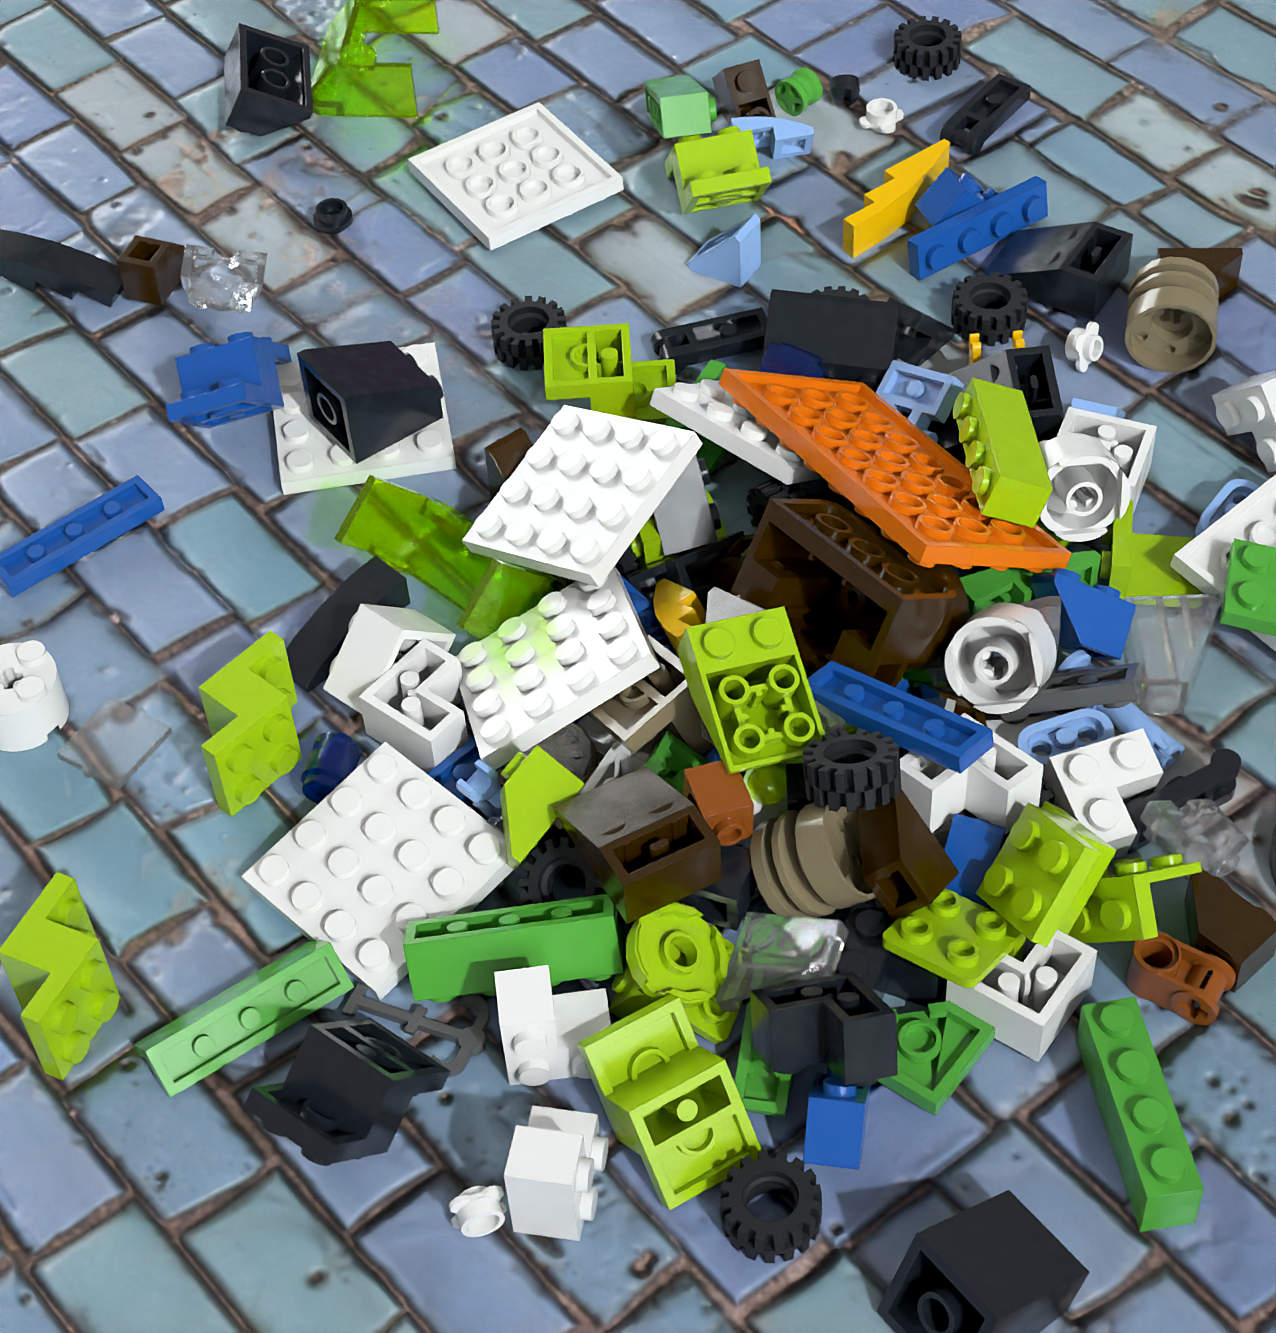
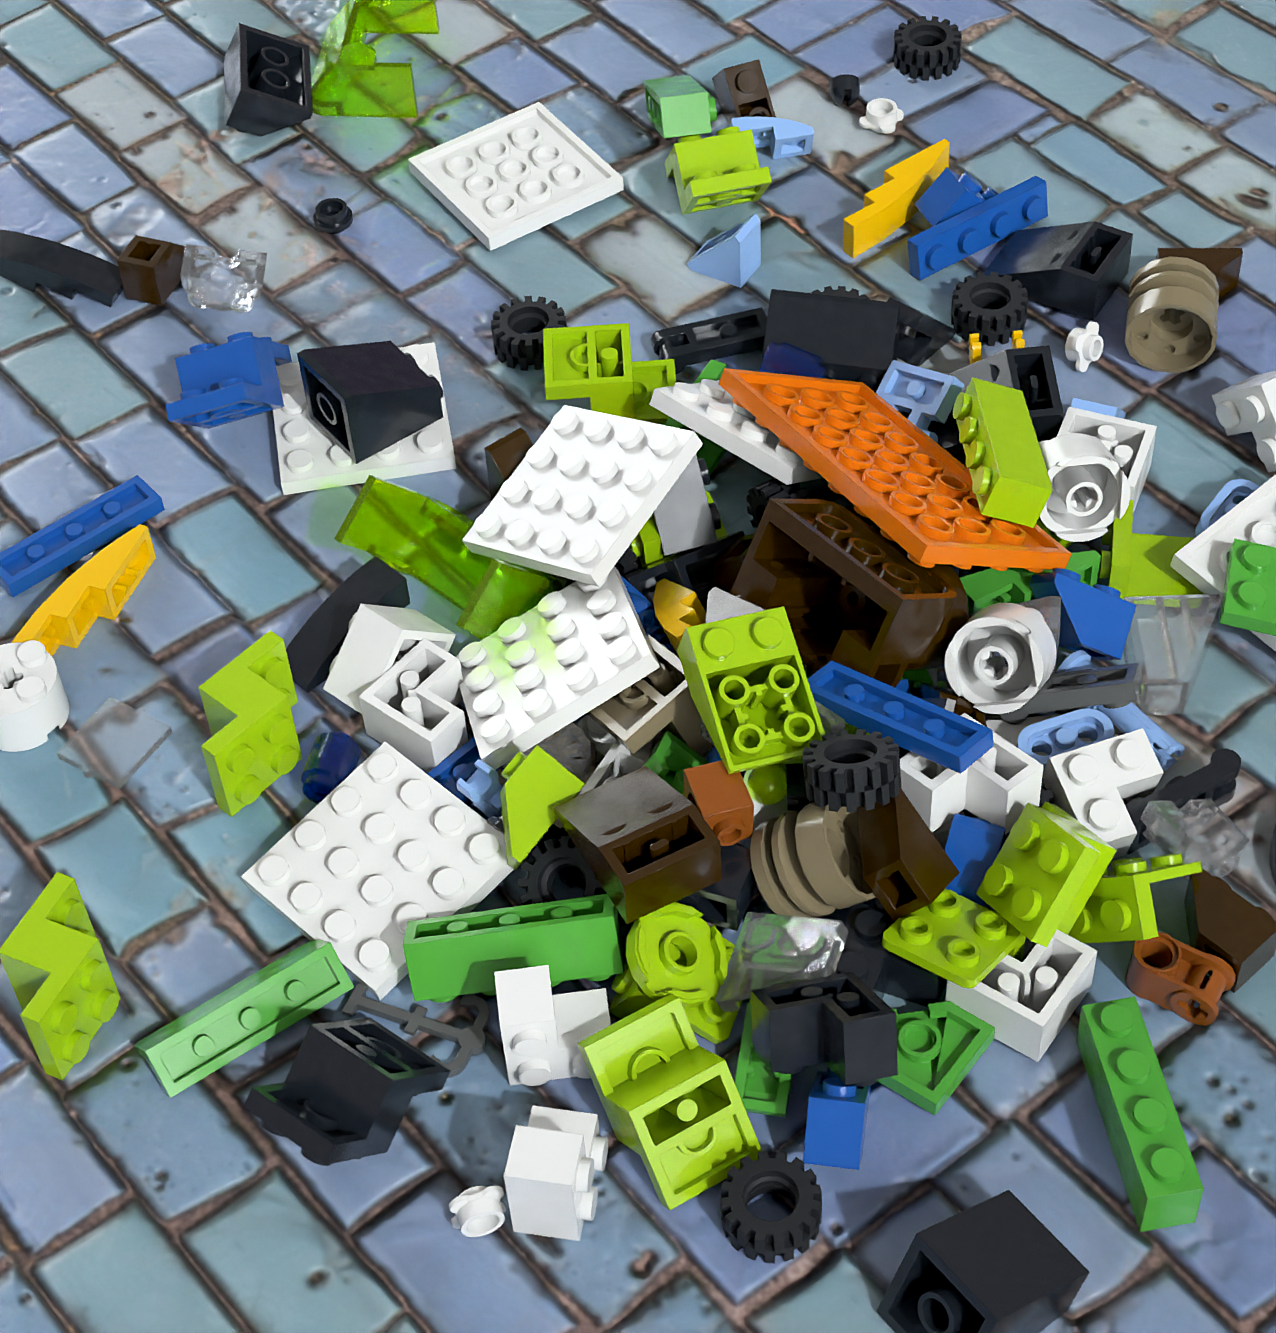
bright green wheel [775,67,823,116] -> none
black plate [939,73,1031,155] -> none
none -> yellow slope [11,524,156,656]

